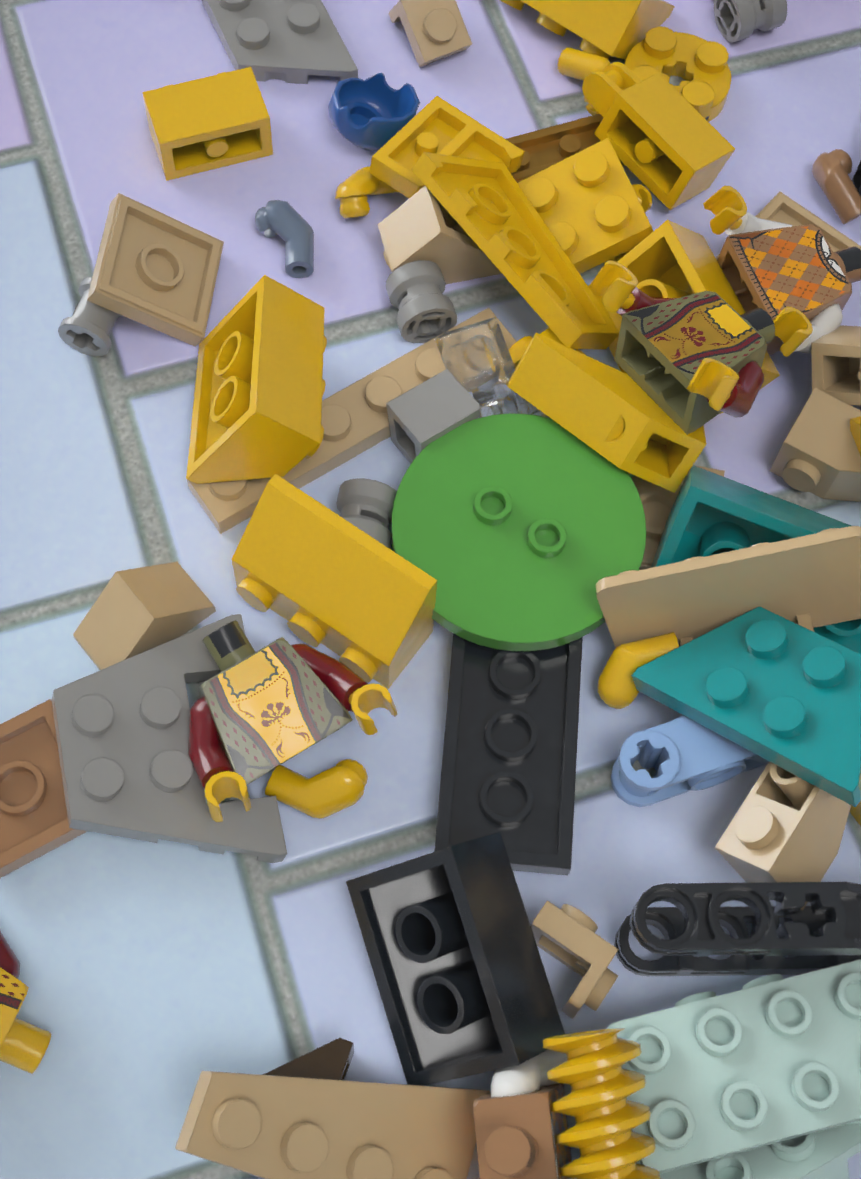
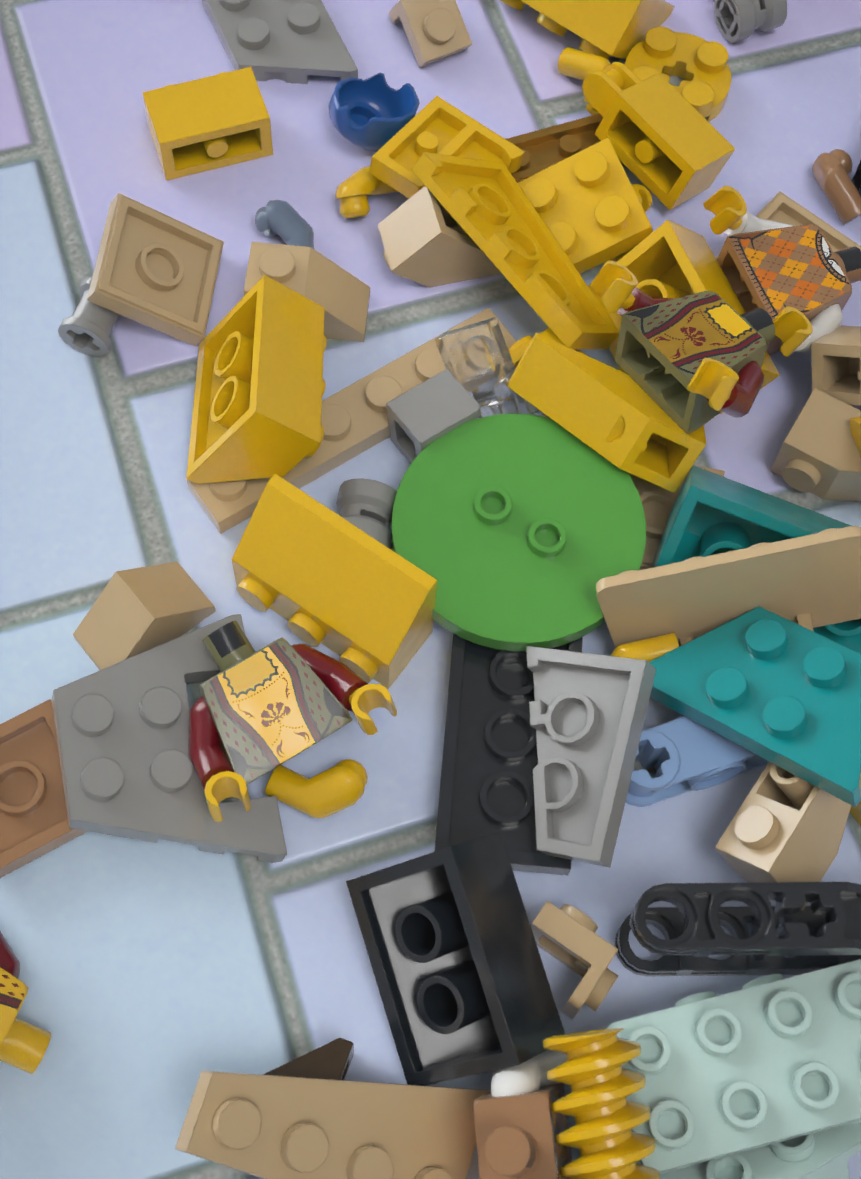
light grey wheel [386,260,457,343] -> none
none -> tan slope [244,242,370,342]
none -> light grey wing [526,646,656,868]

